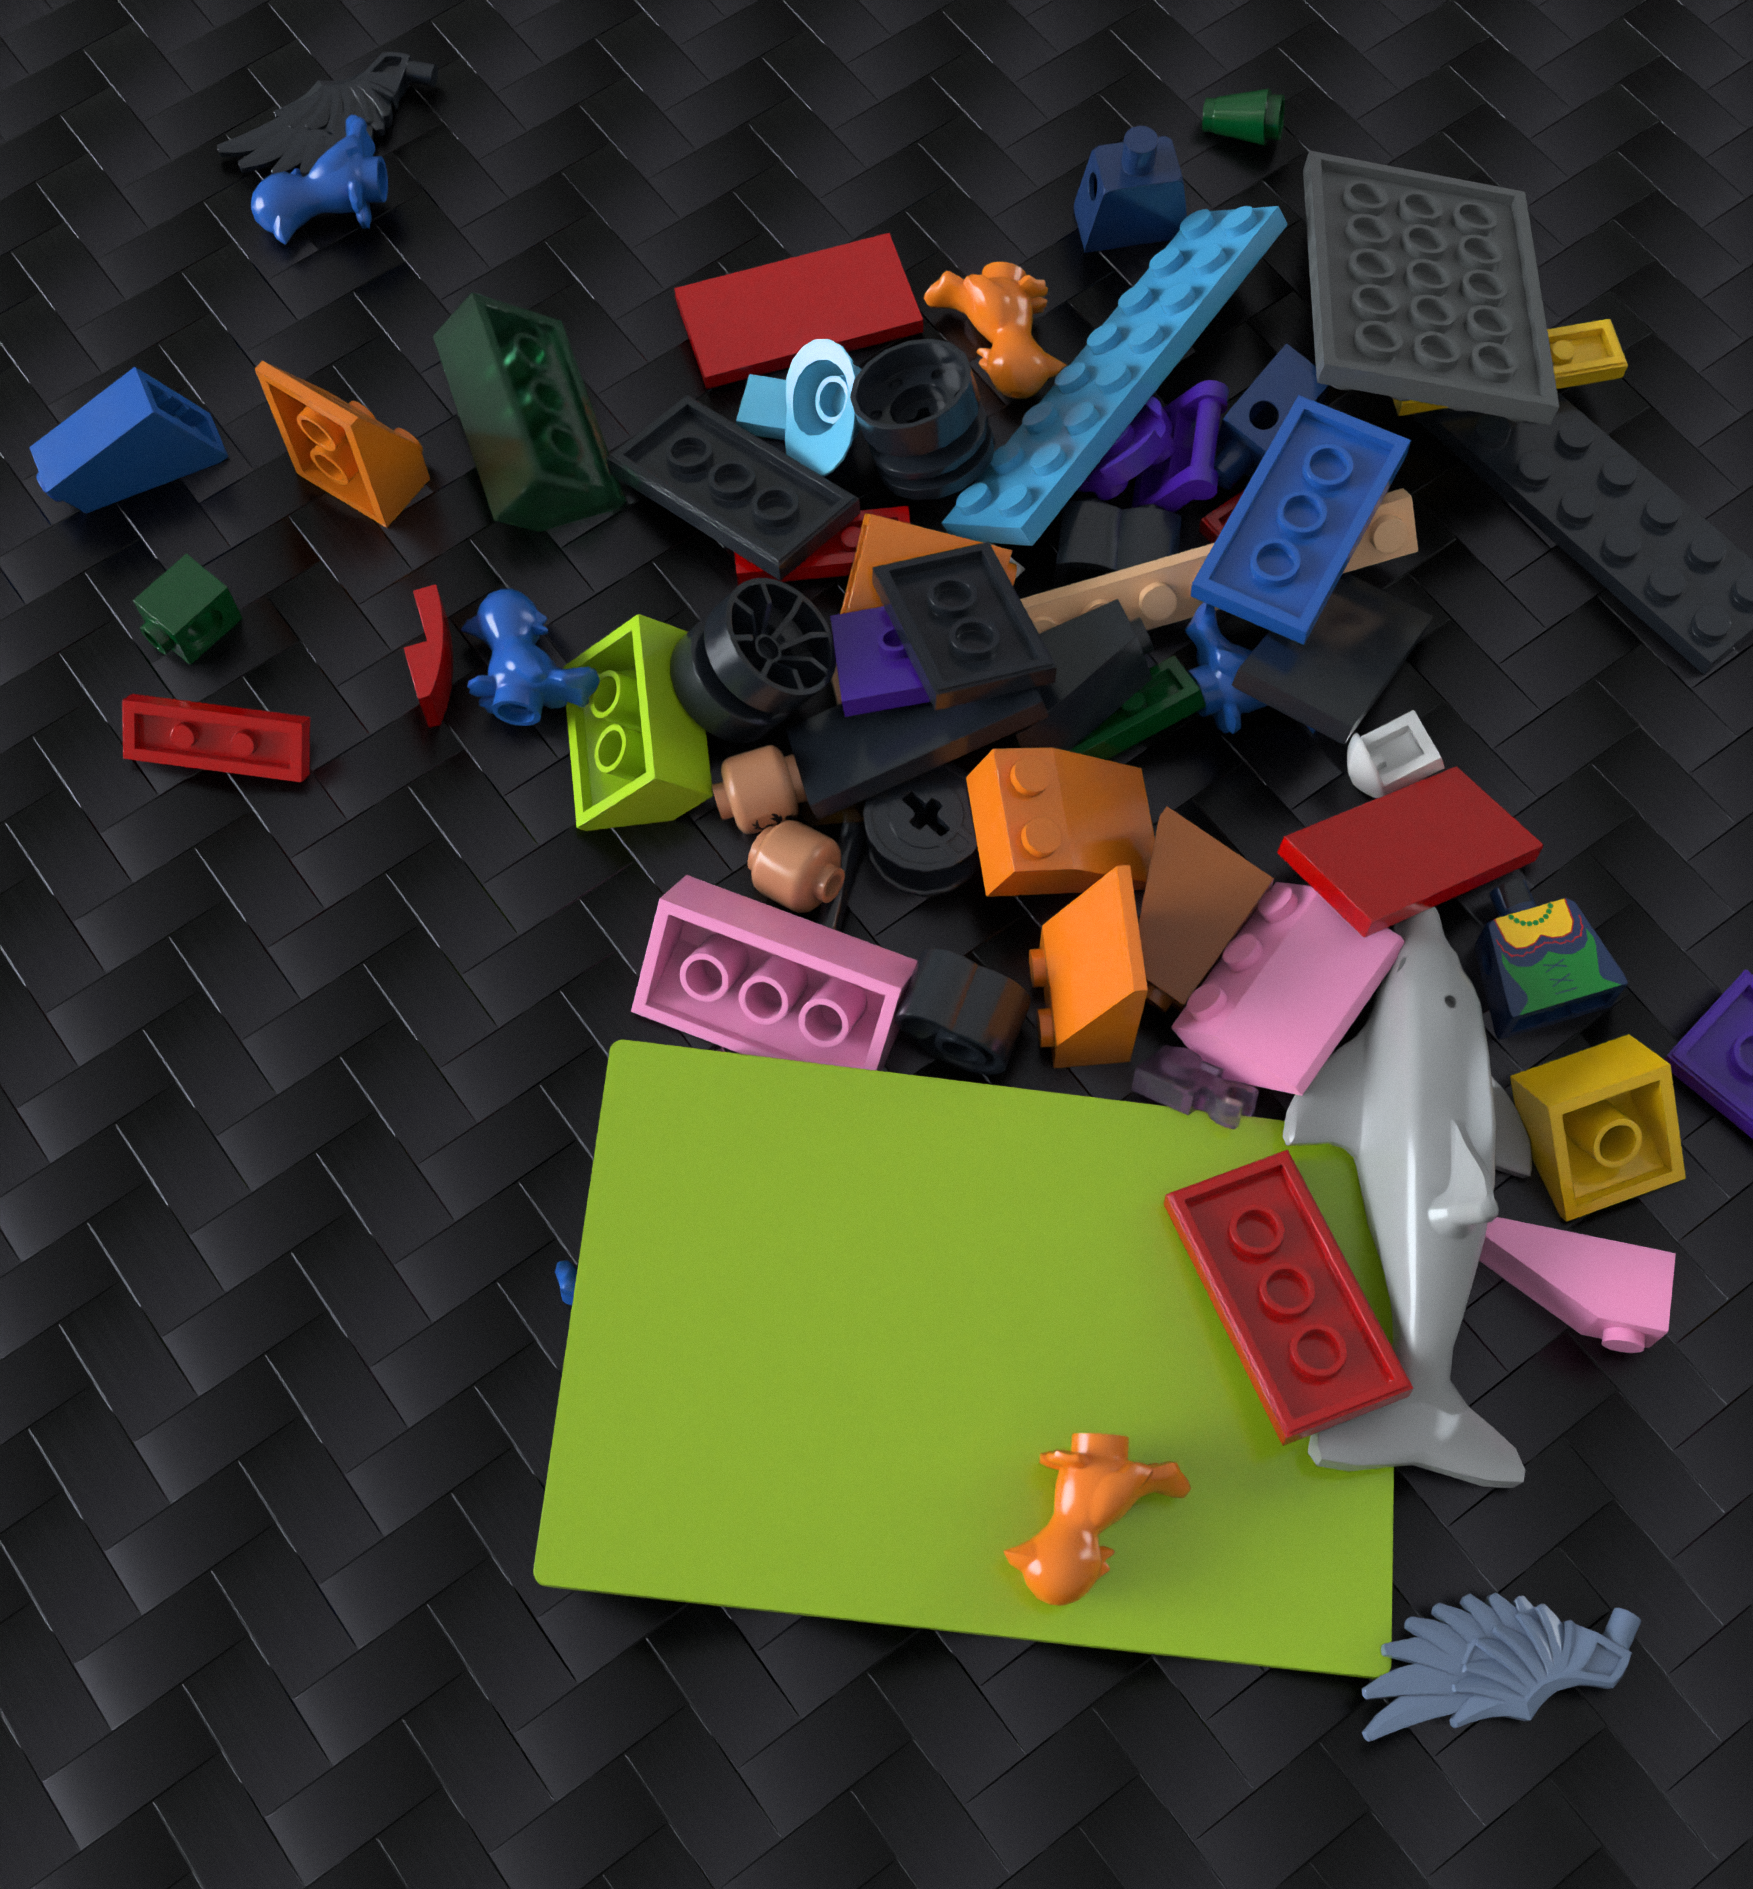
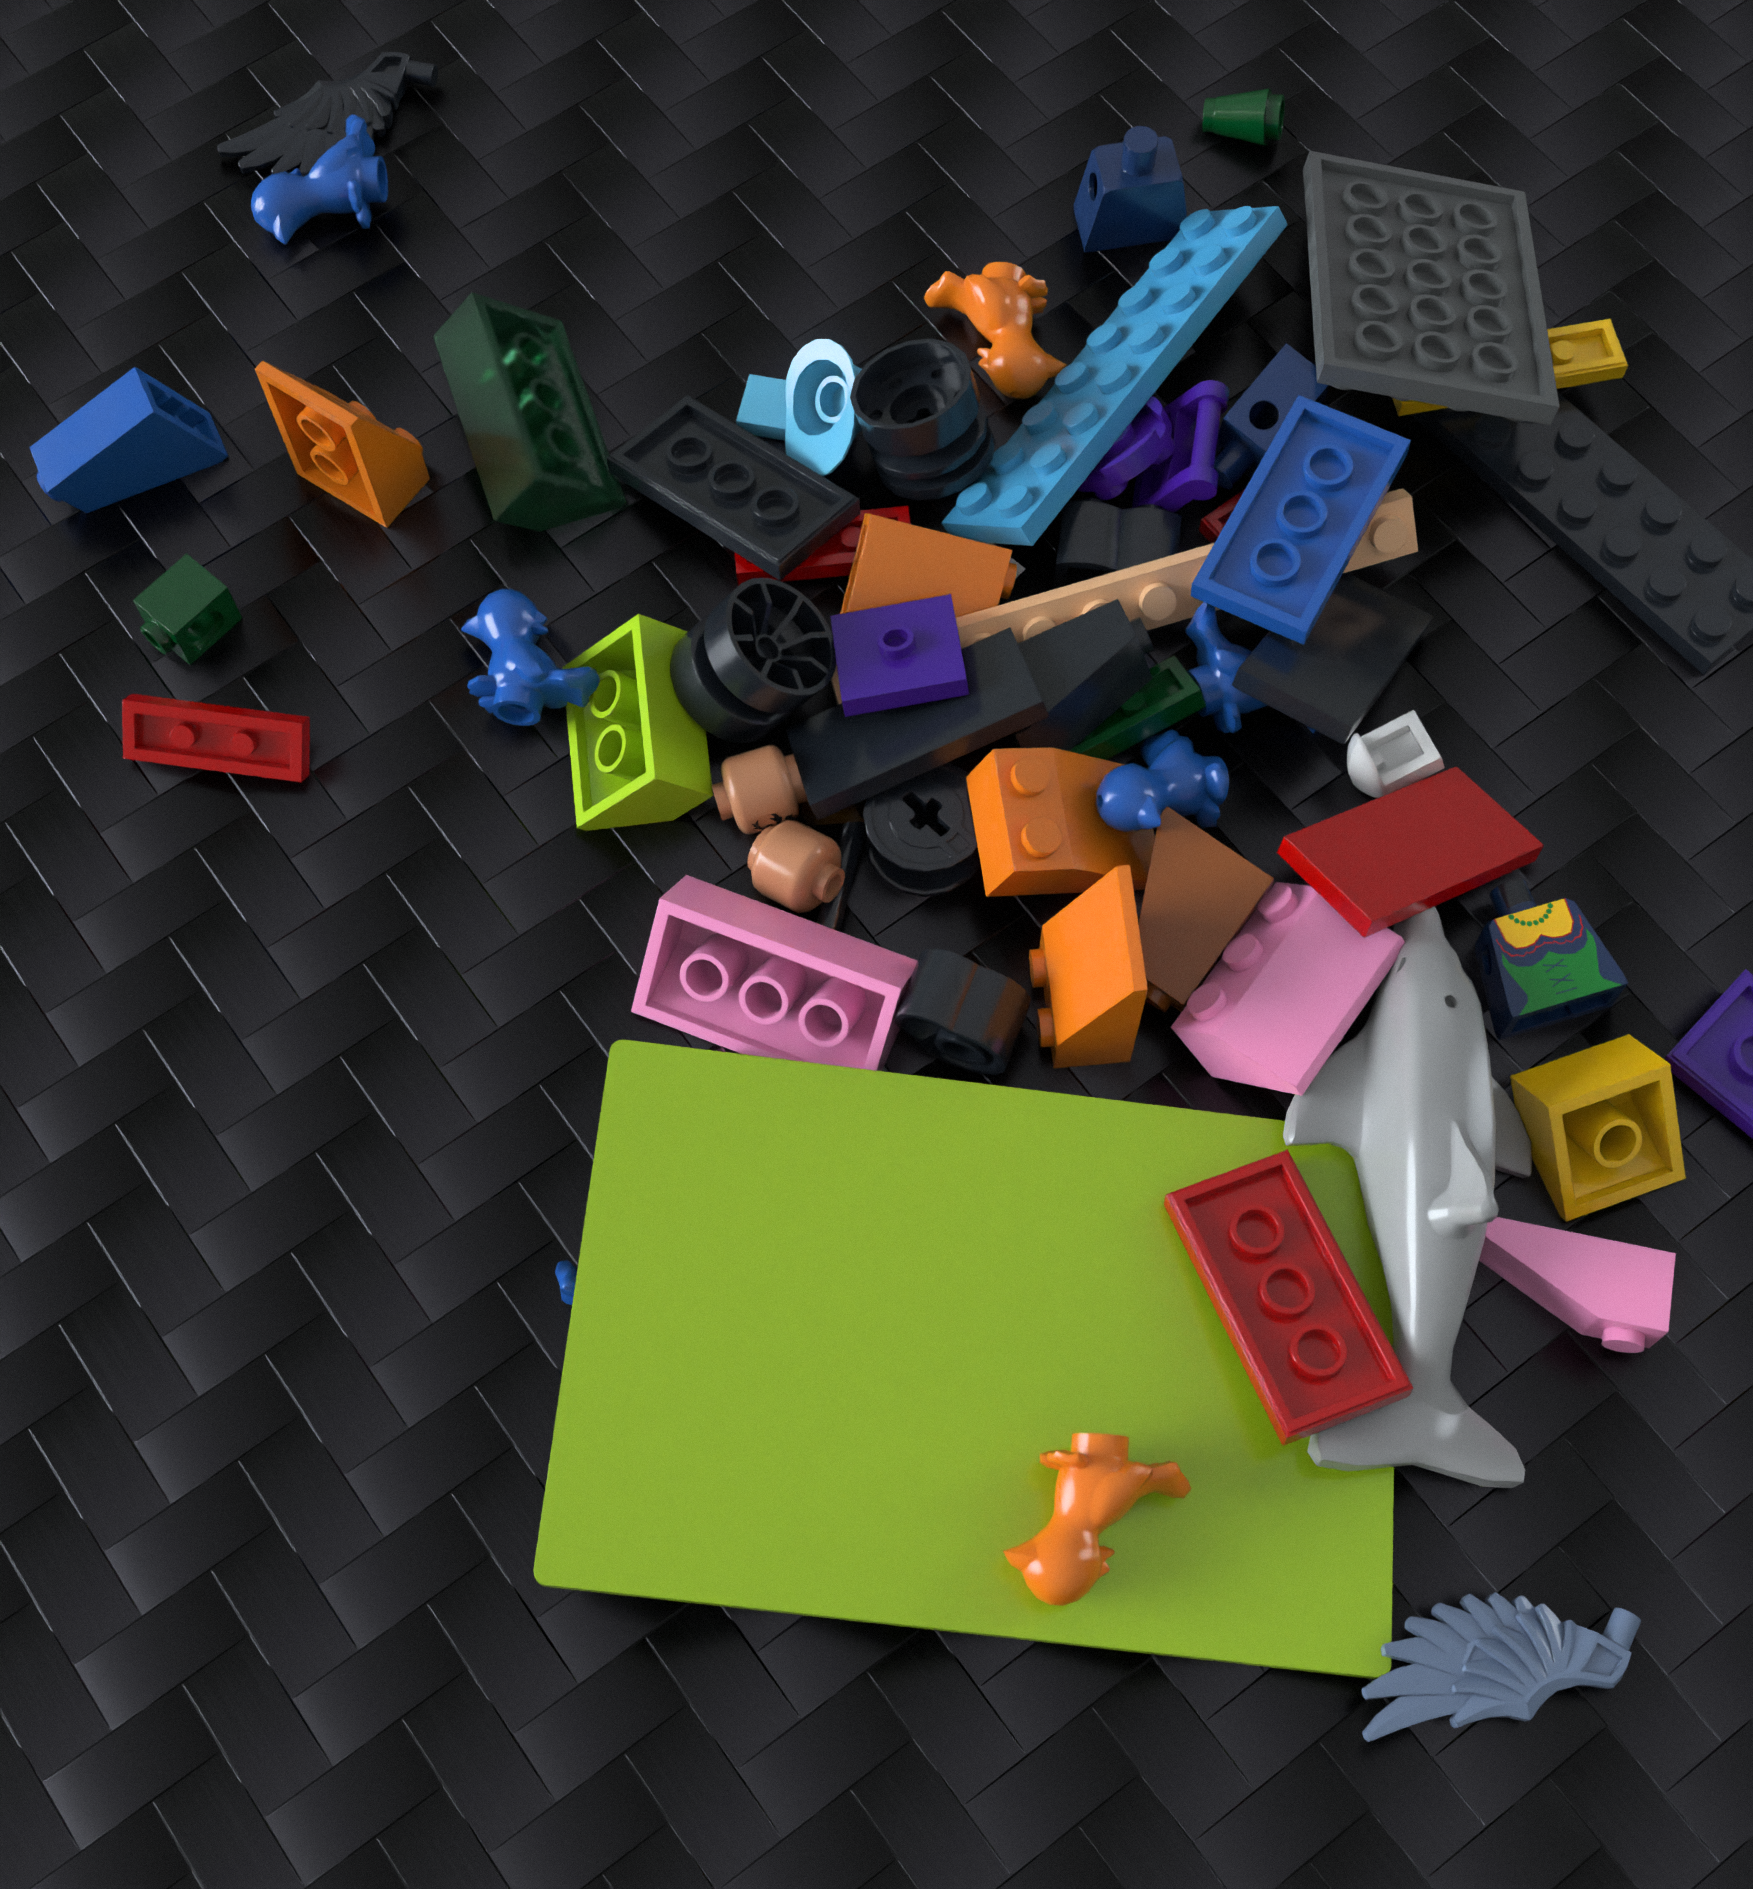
red slope [404,584,453,728] -> none
red tile [674,233,923,389] -> none
black tile [872,542,1057,711] -> none
clear purple plate [1131,1045,1259,1129] -> none
none -> blue animal [1096,730,1229,832]

